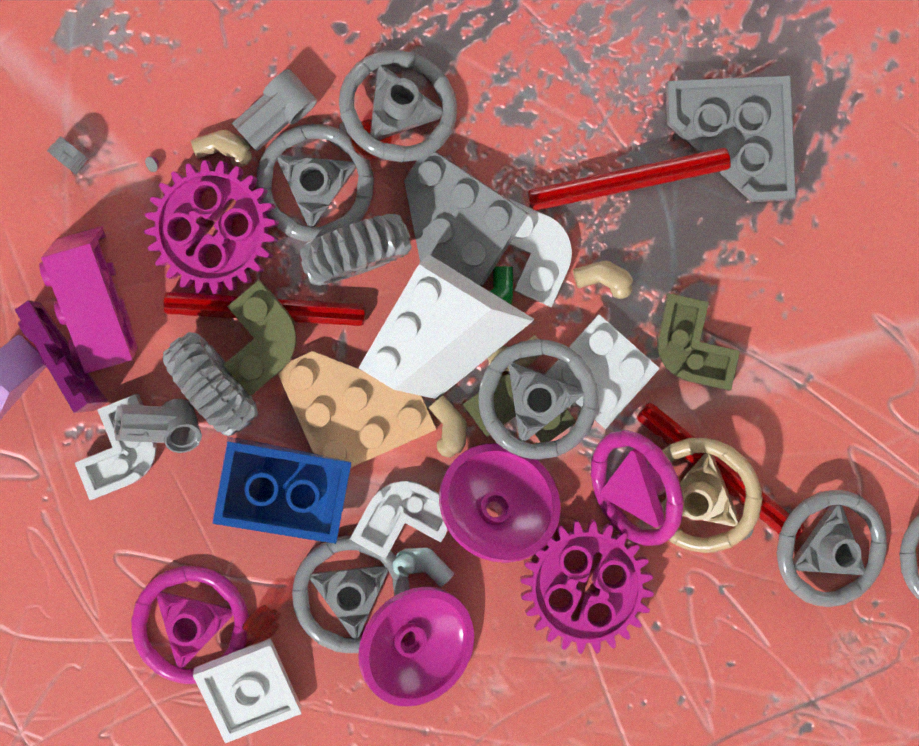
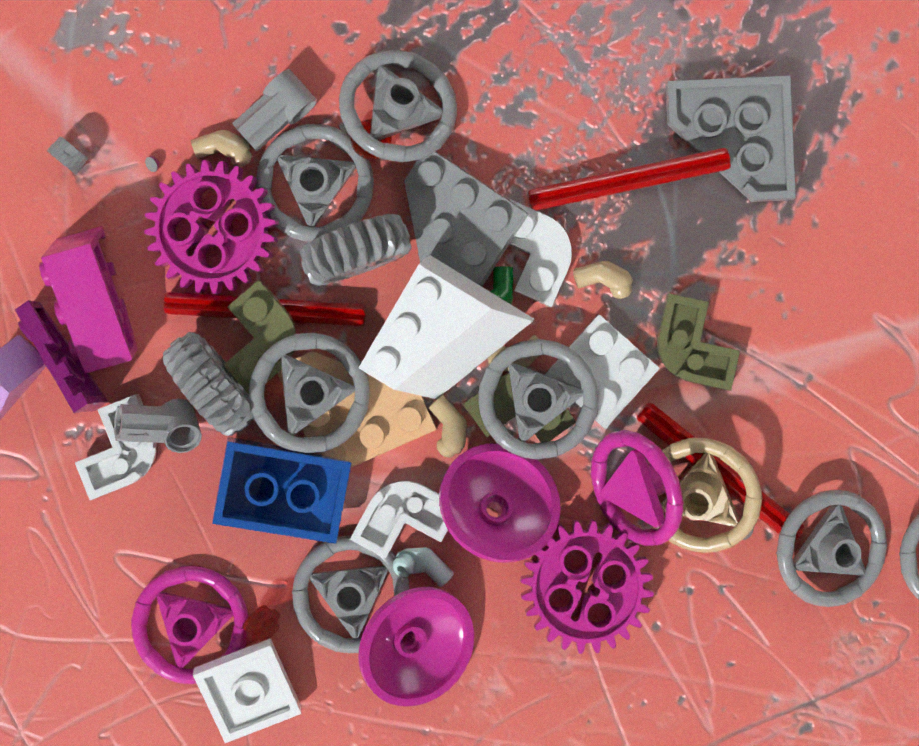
none -> light grey piece [249,332,370,454]

